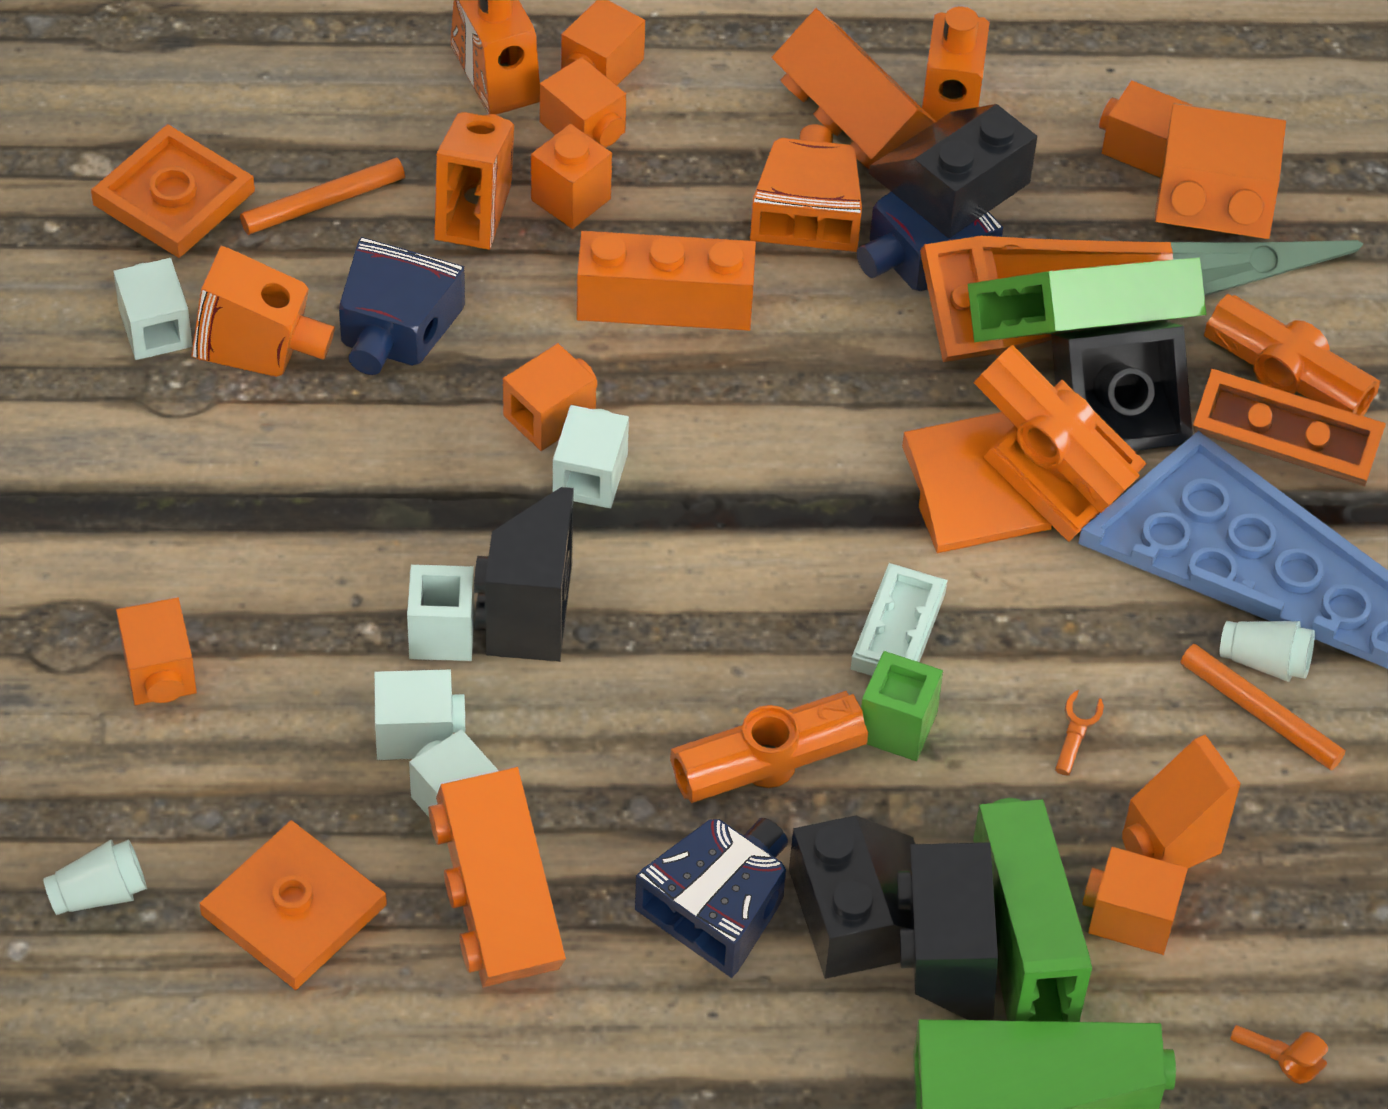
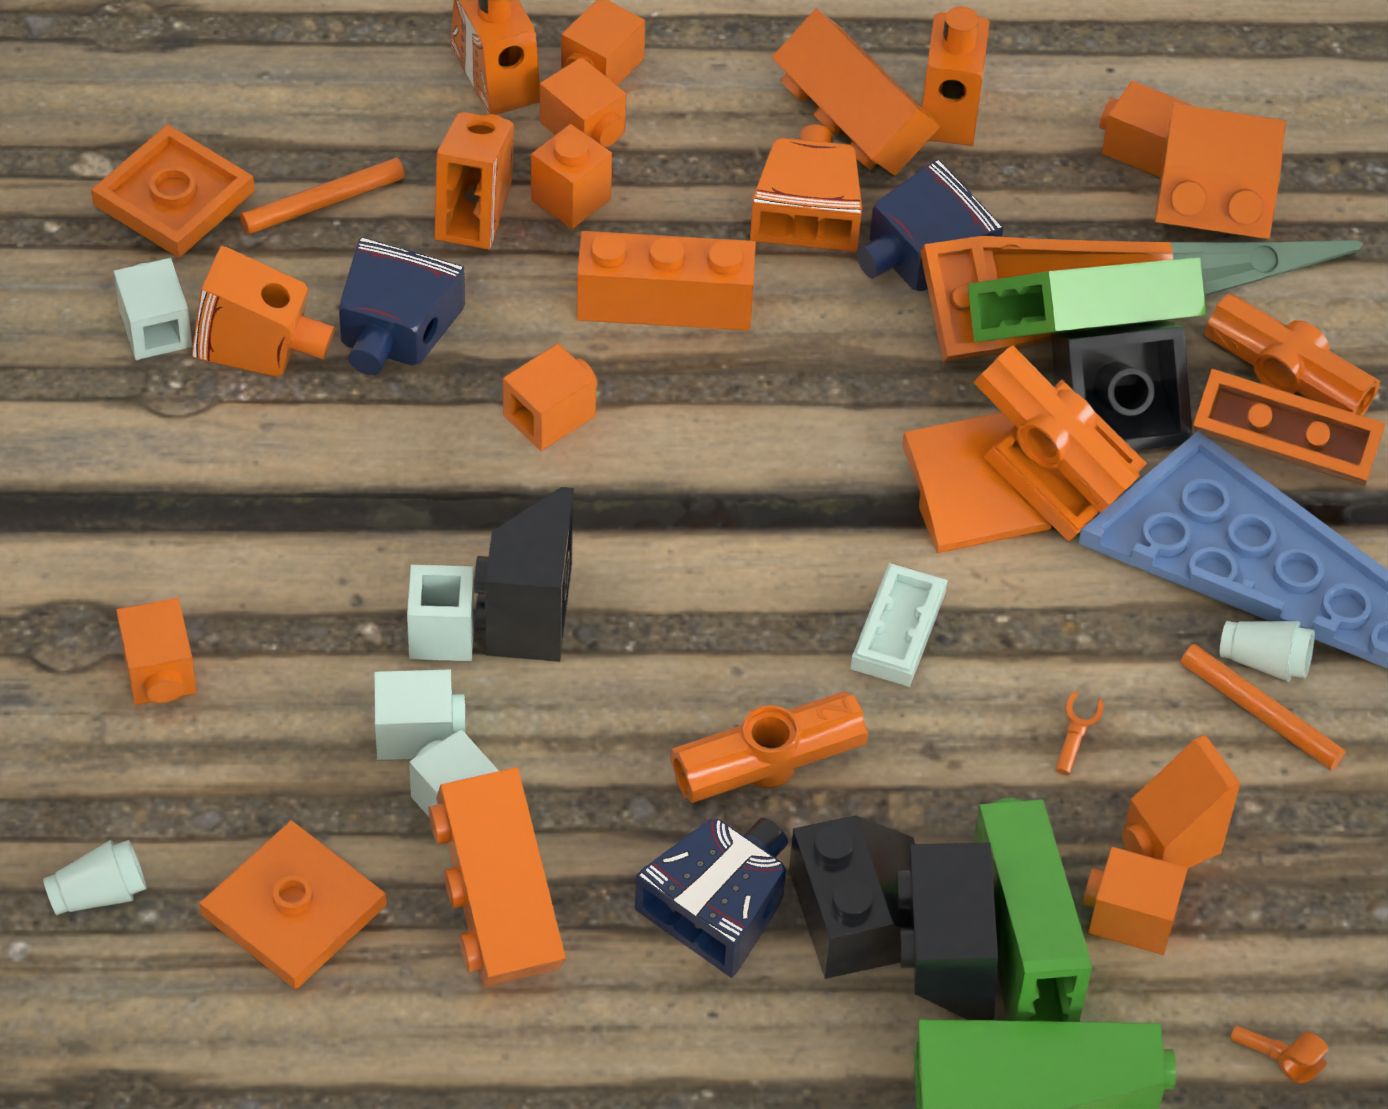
light aqua brick [553,405,629,509] -> none
bright green panel [861,651,943,761] -> none
black slope [869,104,1038,238] -> none

